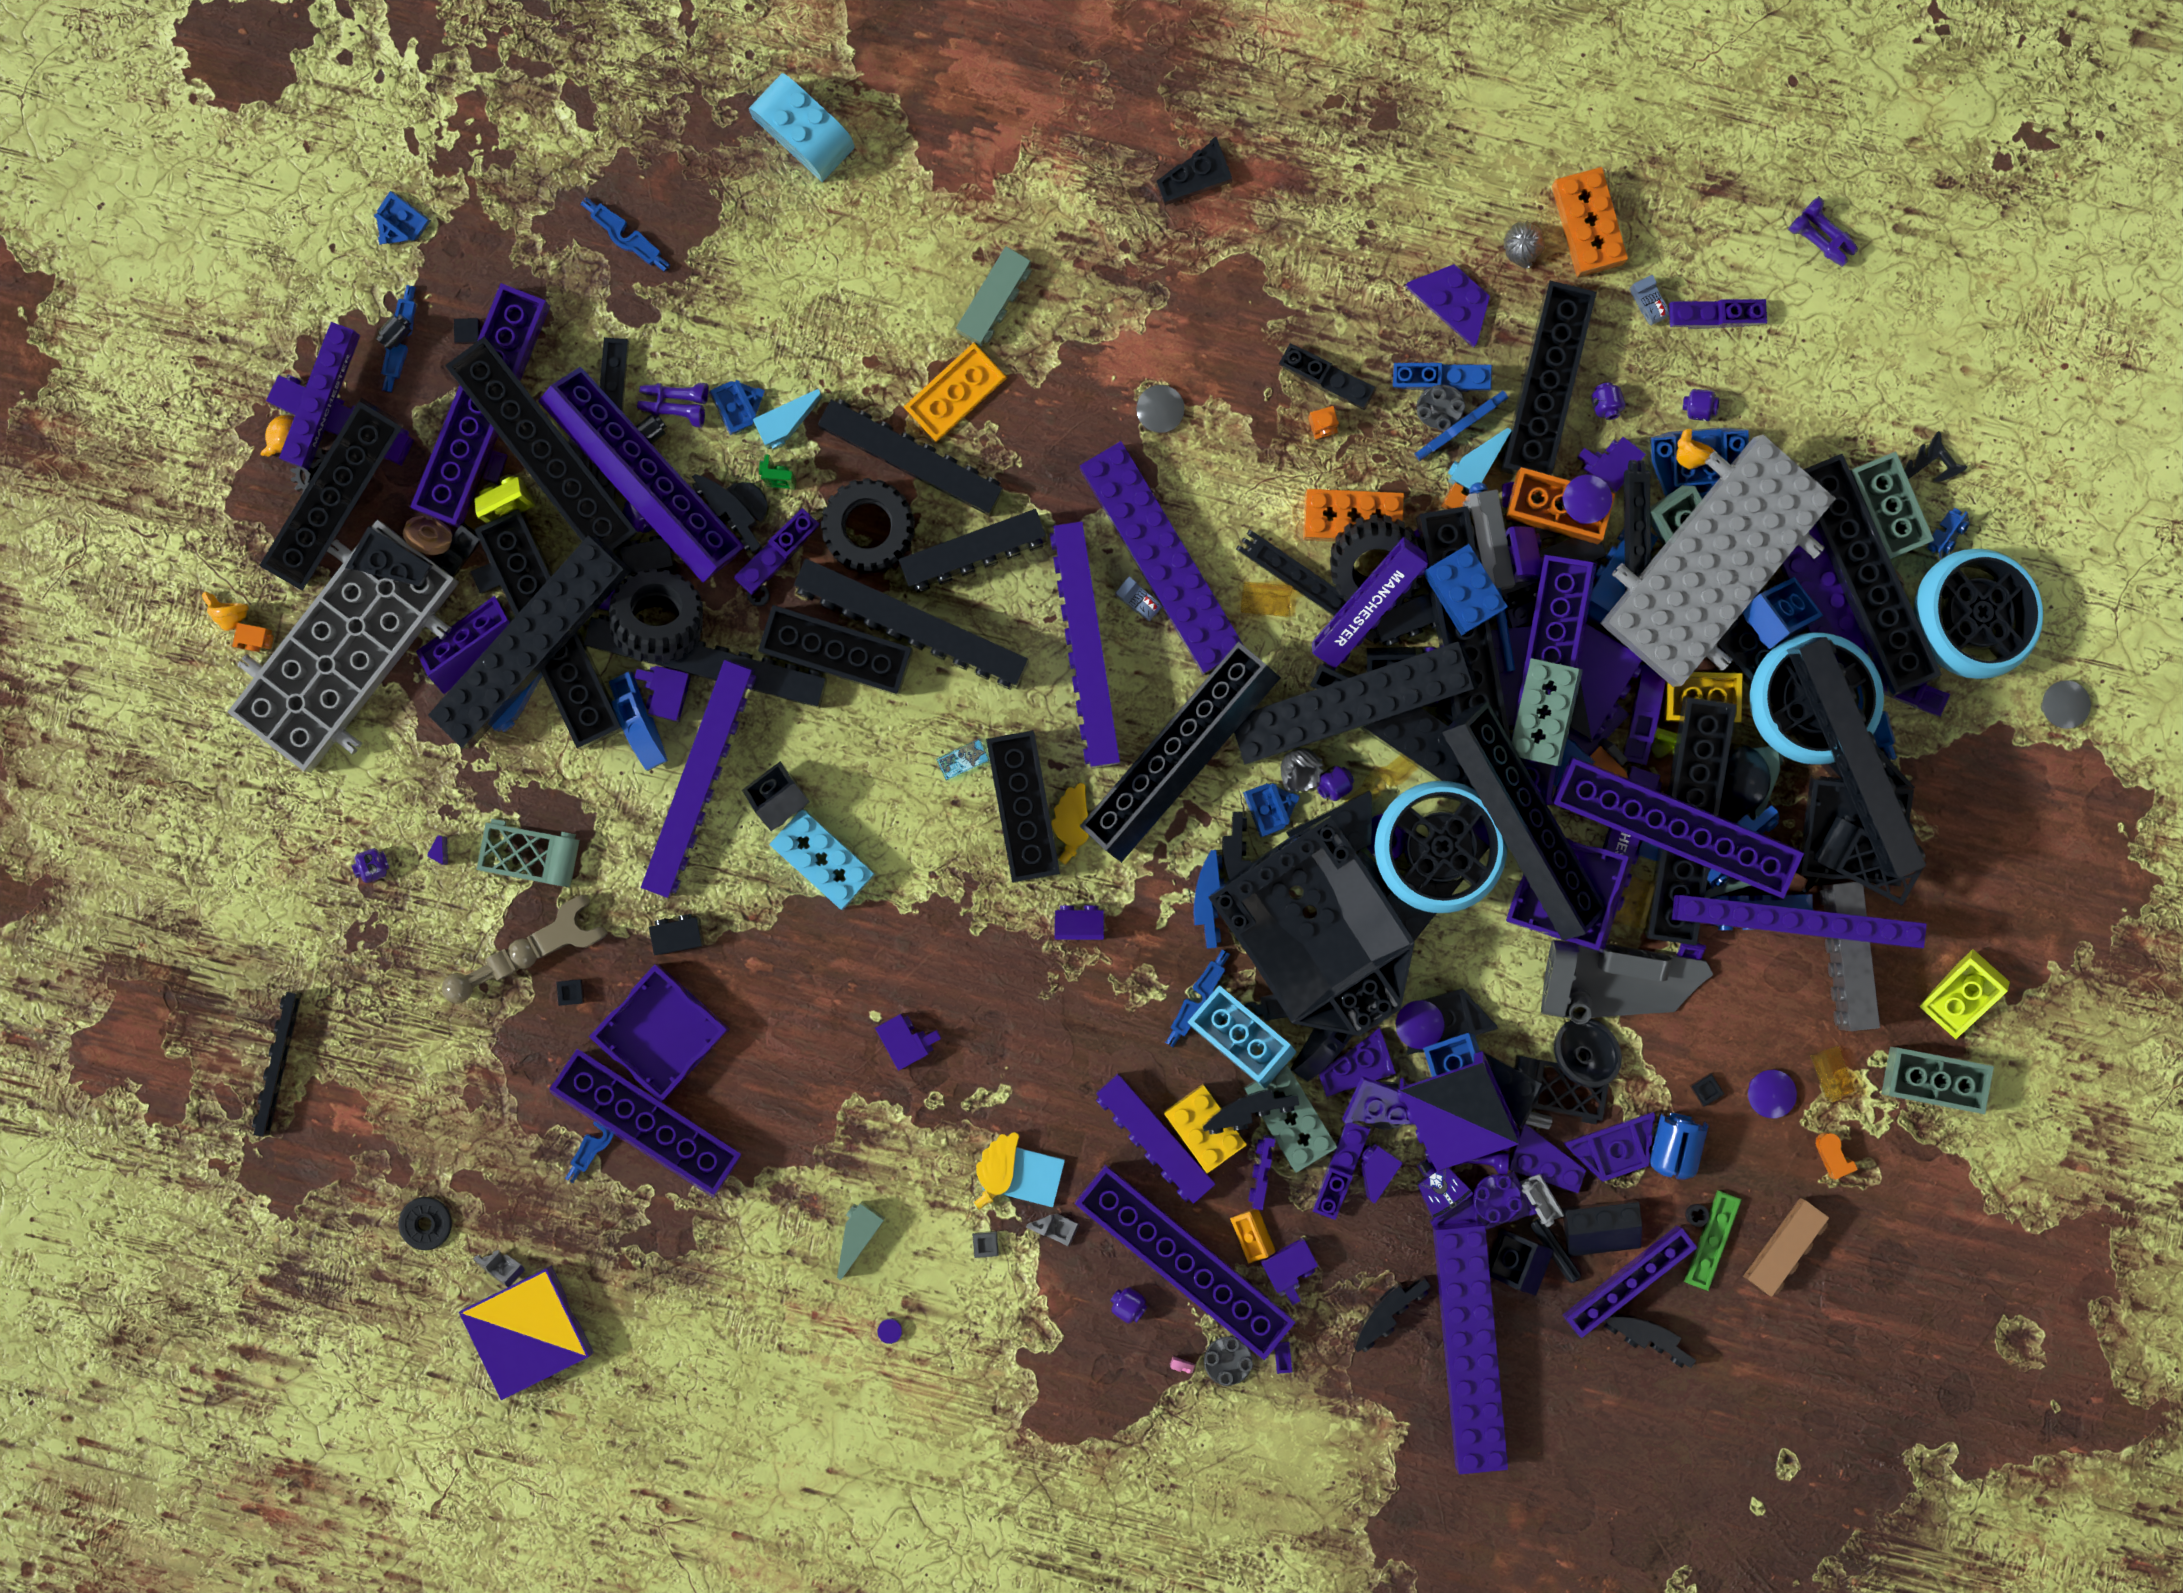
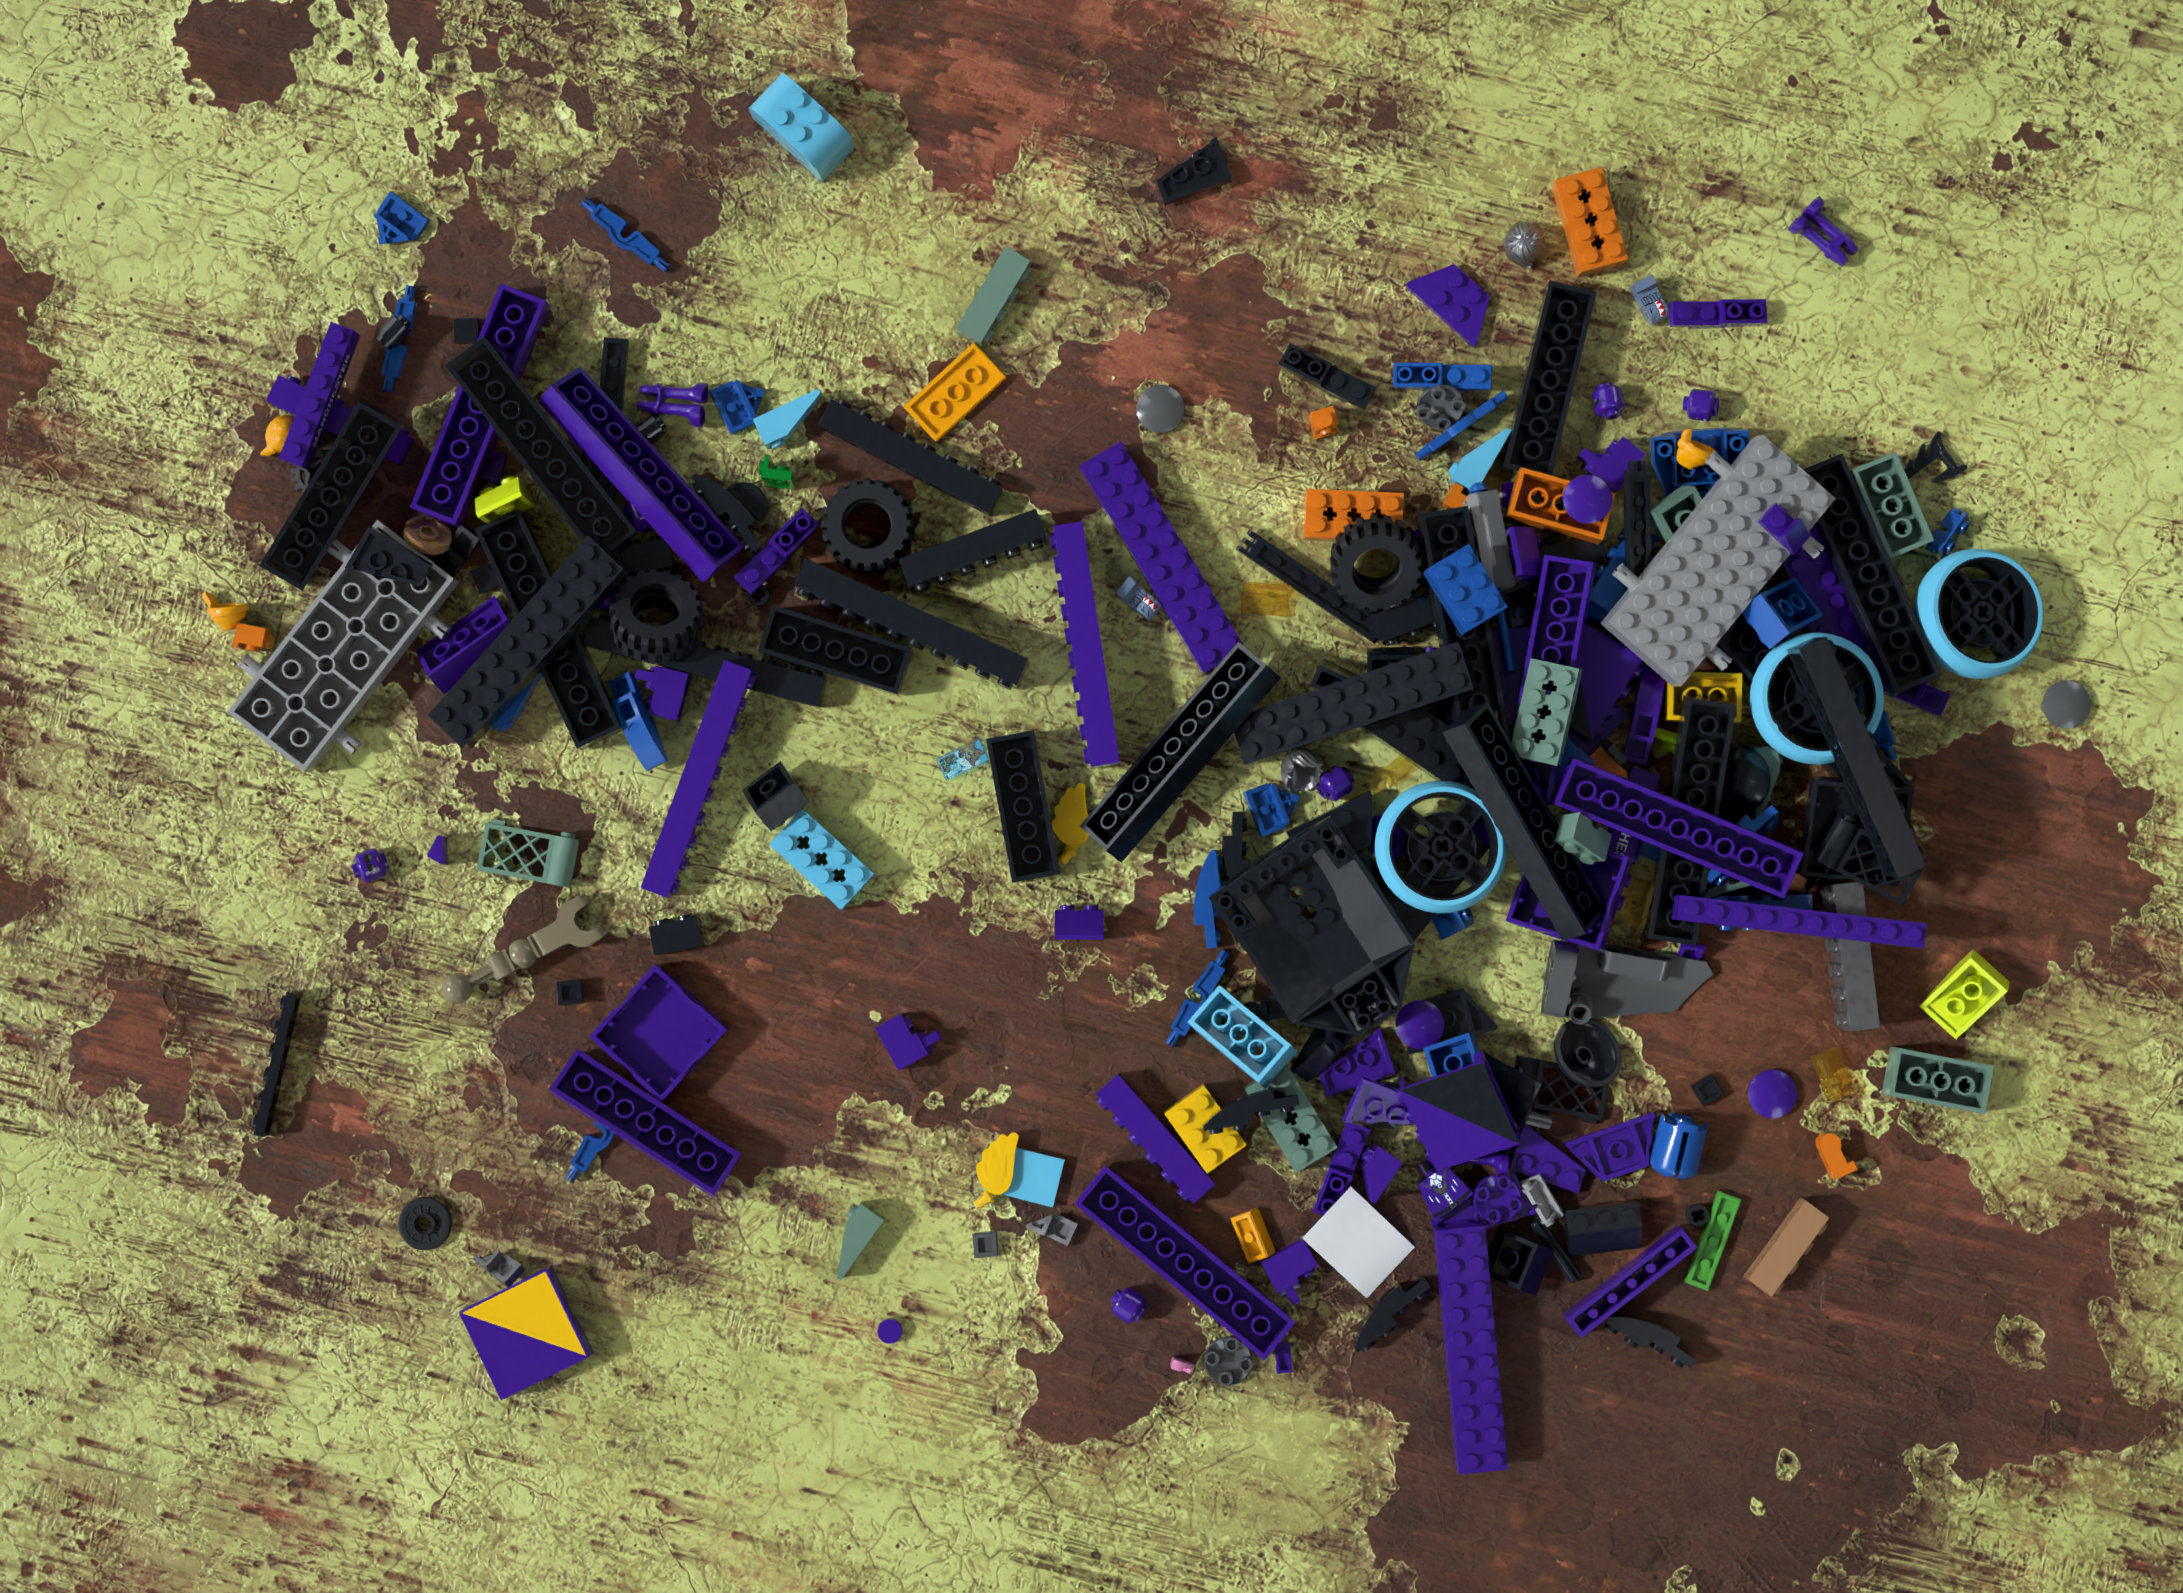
dark purple wing [1248,1134,1275,1210] -> none
dark purple brick [1312,537,1428,669] -> none
none -> white sticker [1303,1187,1415,1298]
none -> blue bracket [1432,907,1474,940]
none -> sand green brick [1555,812,1612,865]
none -> dark purple slope [1758,503,1810,555]

